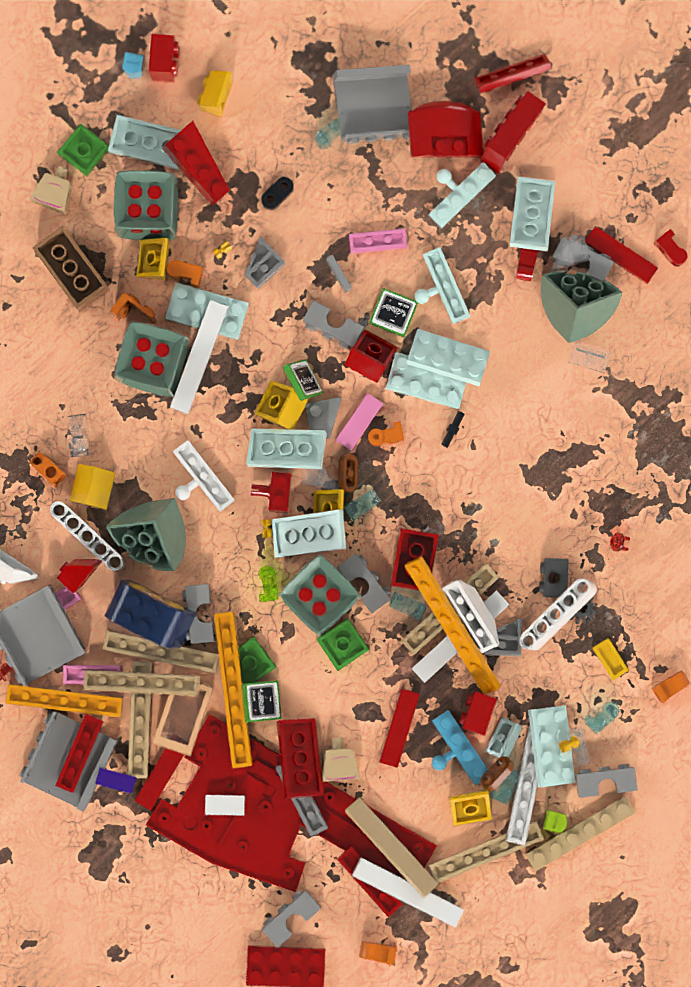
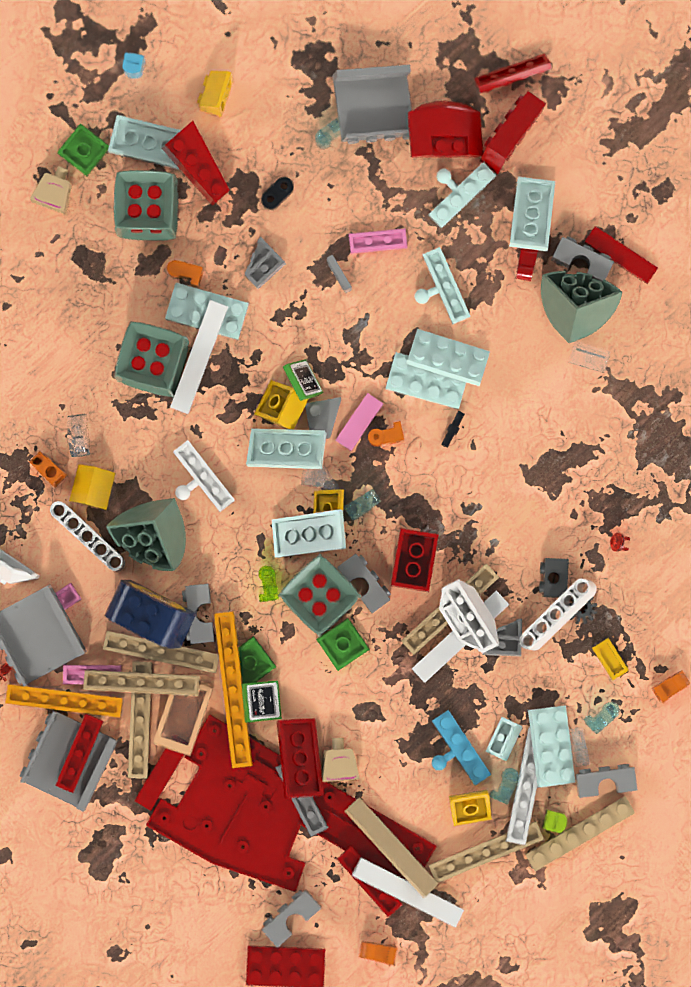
medium nougat brick [32,226,110,312] -> none
red slope [57,559,102,593] -> none
dark purple sticker [95,768,136,794] -> none
orange bracket [110,293,157,324] -> none
yellow slope [136,238,170,281] -> none
red brick [149,34,180,82] -> none
white tile [205,795,245,815] -> none
yellow piece [212,240,232,259] -> none
red brick [251,472,292,513] -> none
yellow piece [261,519,273,538] -> none
light grey arch [303,300,364,350] -> none
dark orange plate [338,454,358,492] -> none
red slope [344,329,398,383] -> none
tile [369,288,418,338] -> none
red tile [379,688,420,768] -> none
clear light blue leg [388,592,427,622] -> none
light orange plate [405,557,501,694] -> none
red brick [459,691,497,736] -> none
dark orange plate [480,756,514,791] -> none
clear slope [551,234,590,272] -> none
yellow piece [559,736,580,753] -> none
red leg [654,229,688,267] -> none

